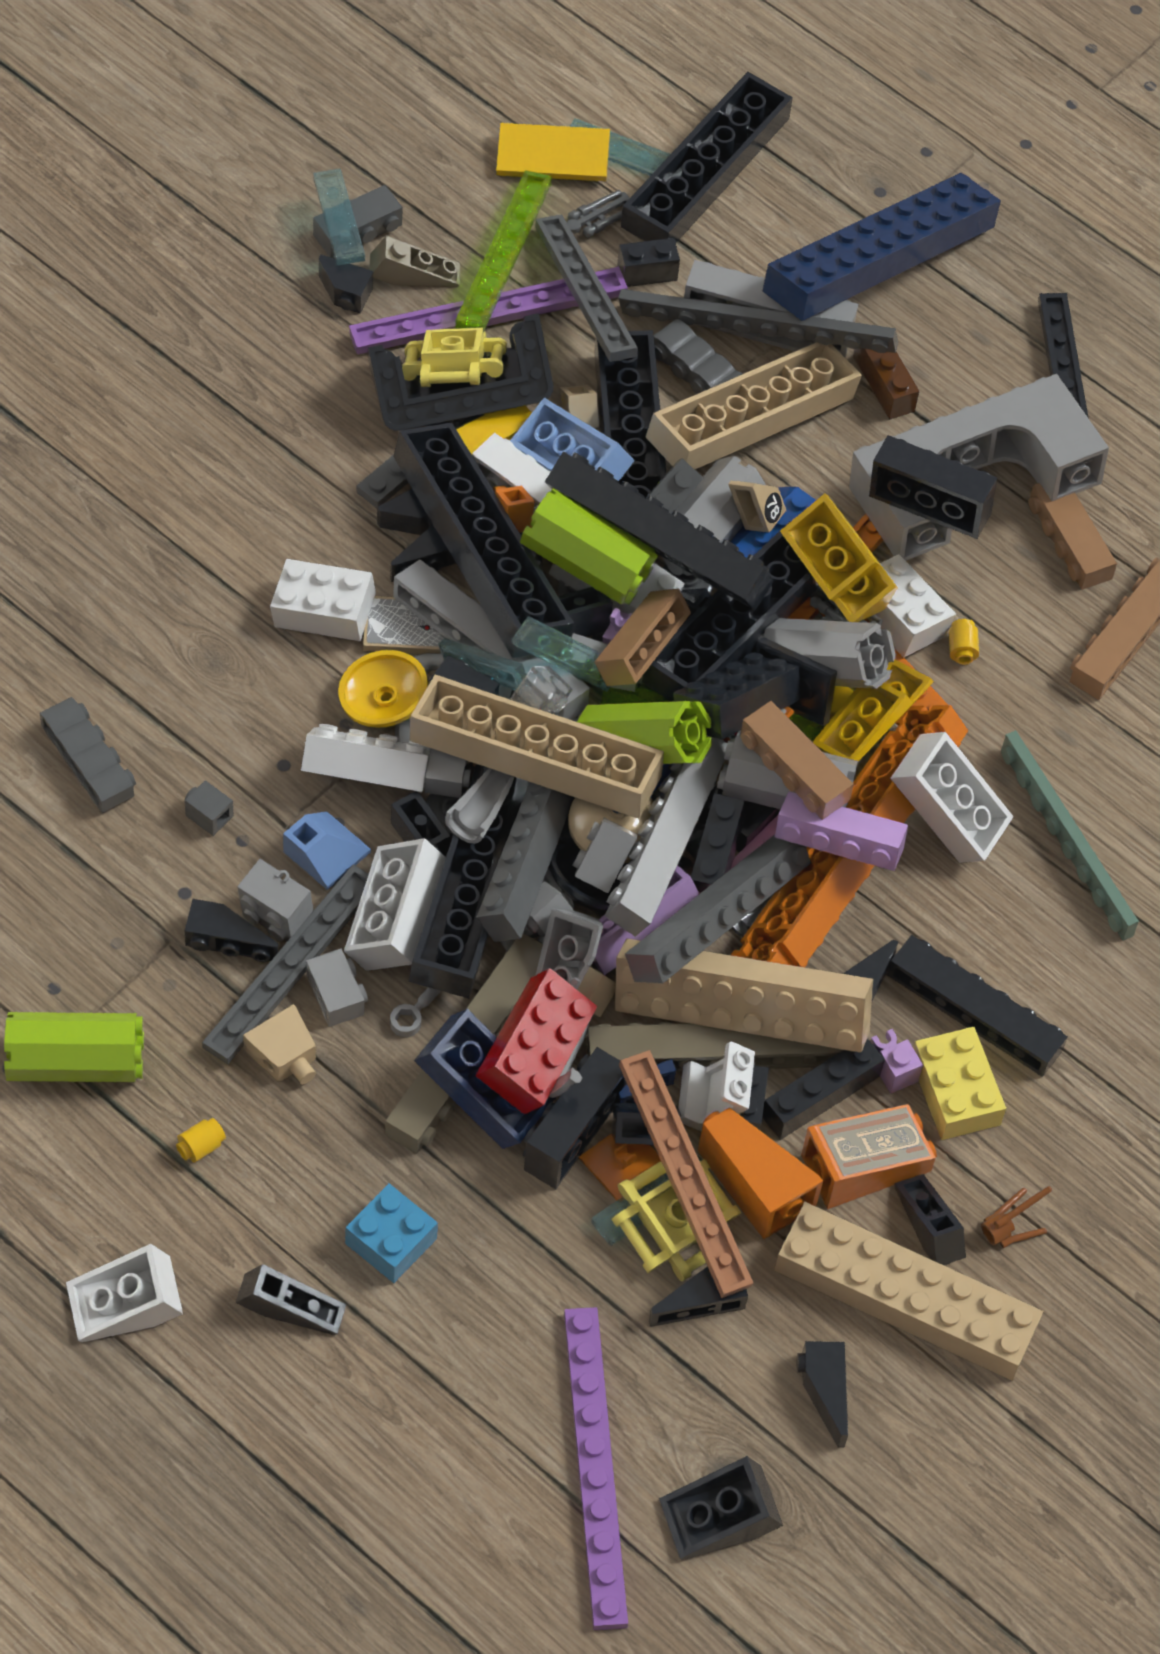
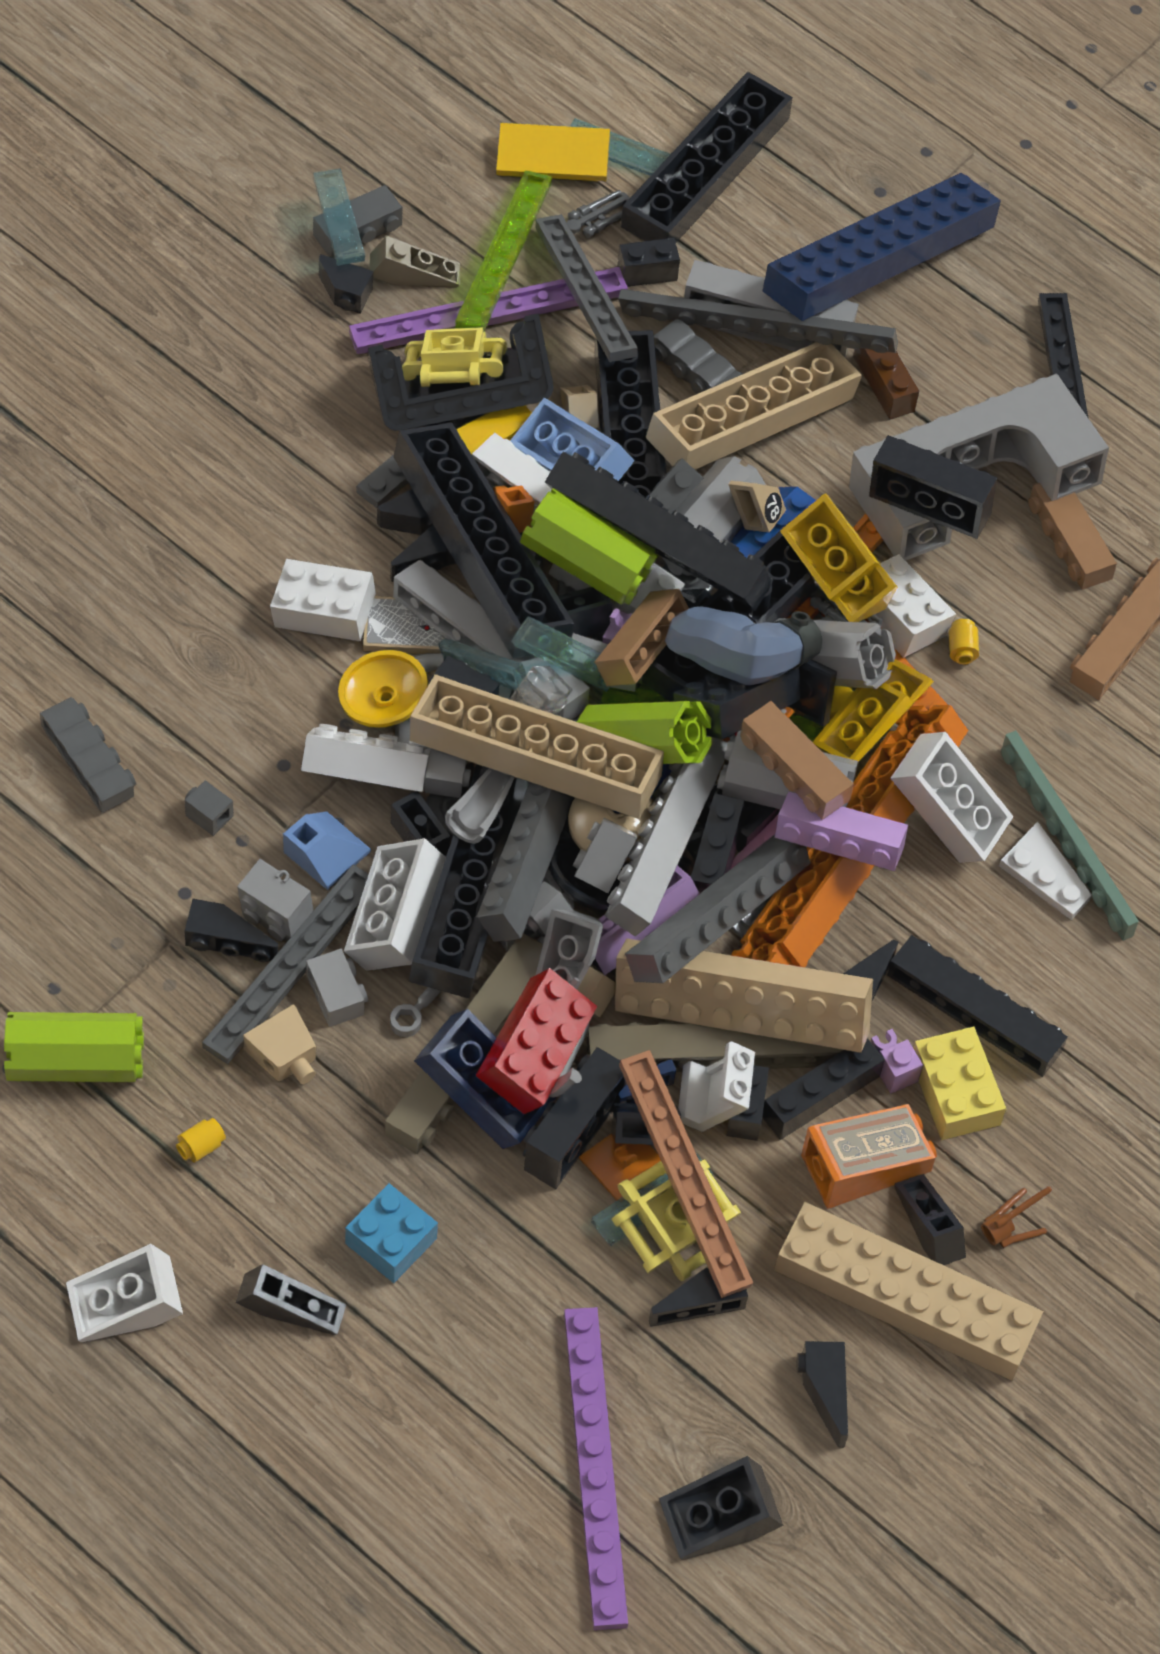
orange slope [698,1107,823,1239] -> none
none -> sand blue piece [665,607,822,685]
none -> white wing [999,822,1092,920]

